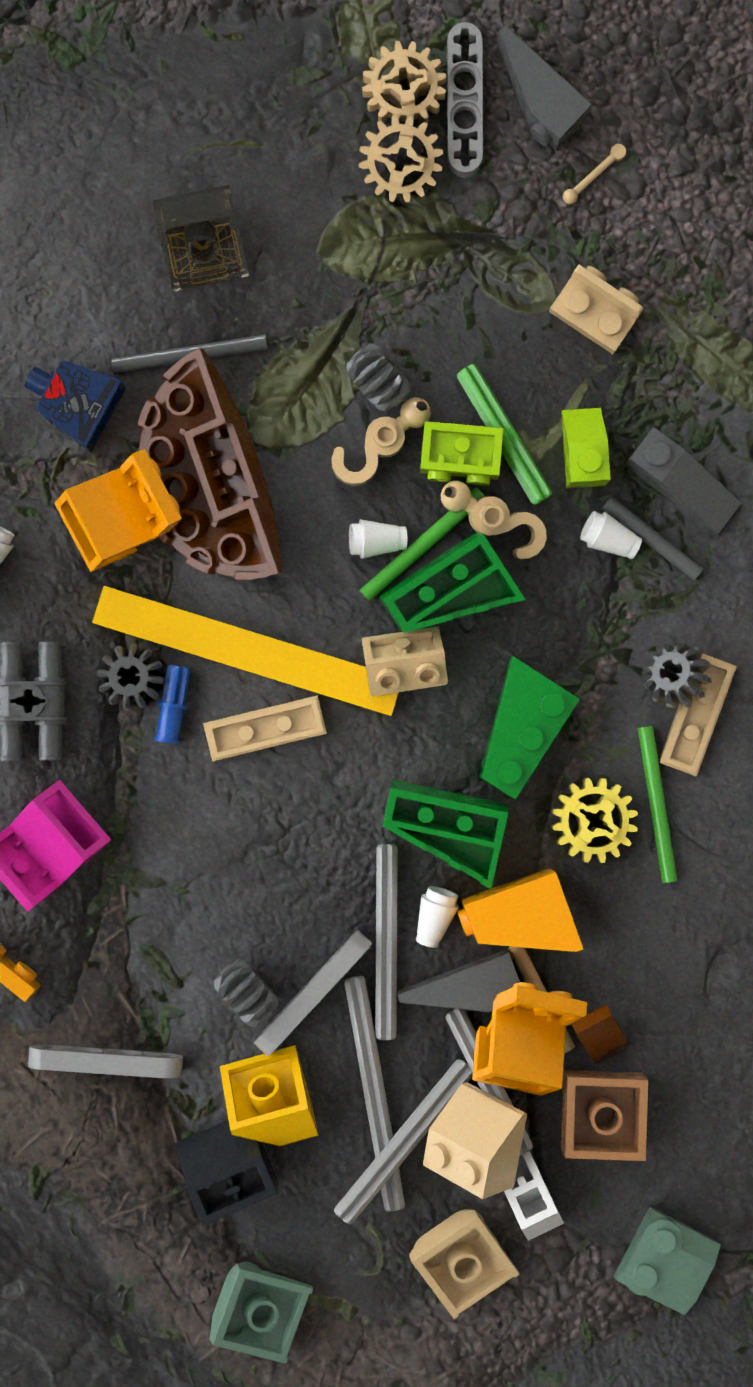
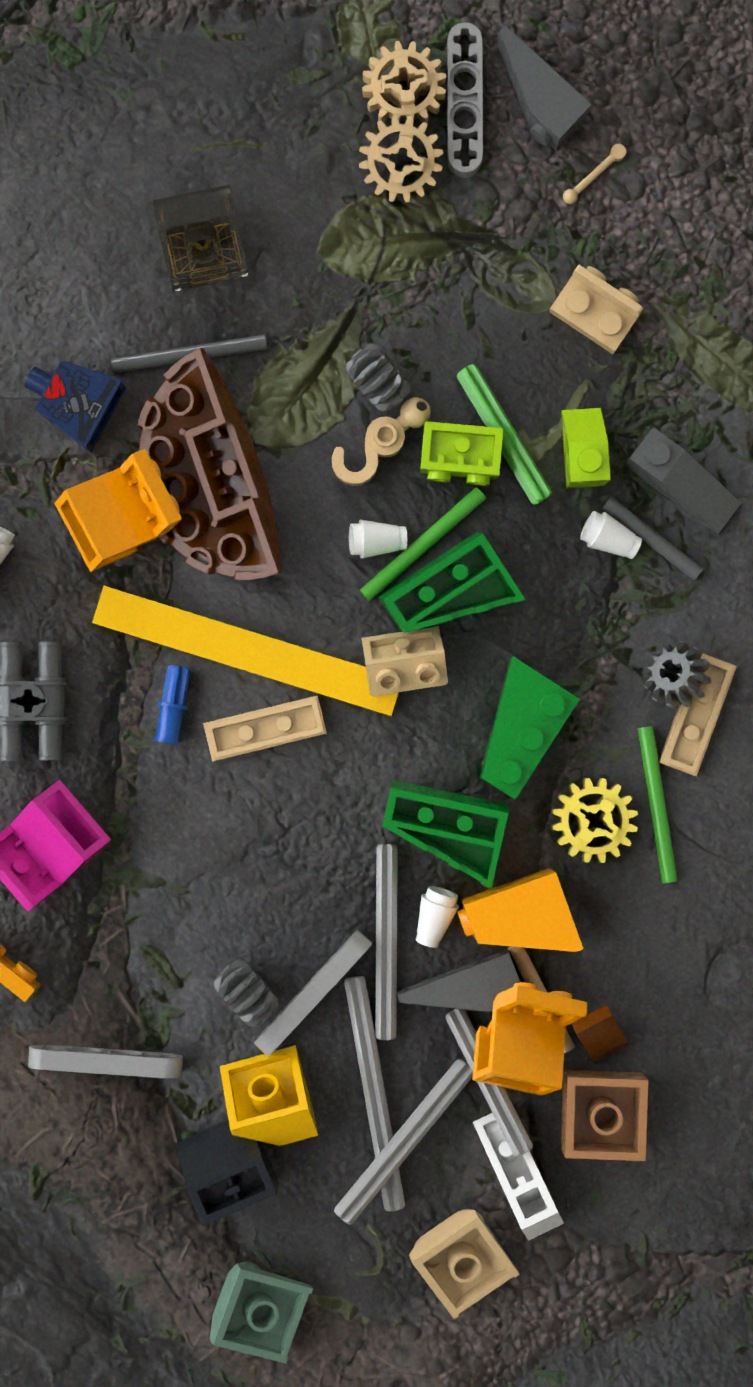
dark grey gear [97,643,165,711] -> none
tan slope [423,1082,527,1199] -> none
tan piece [441,481,547,559] -> none
sand green slope [614,1206,721,1315] -> none

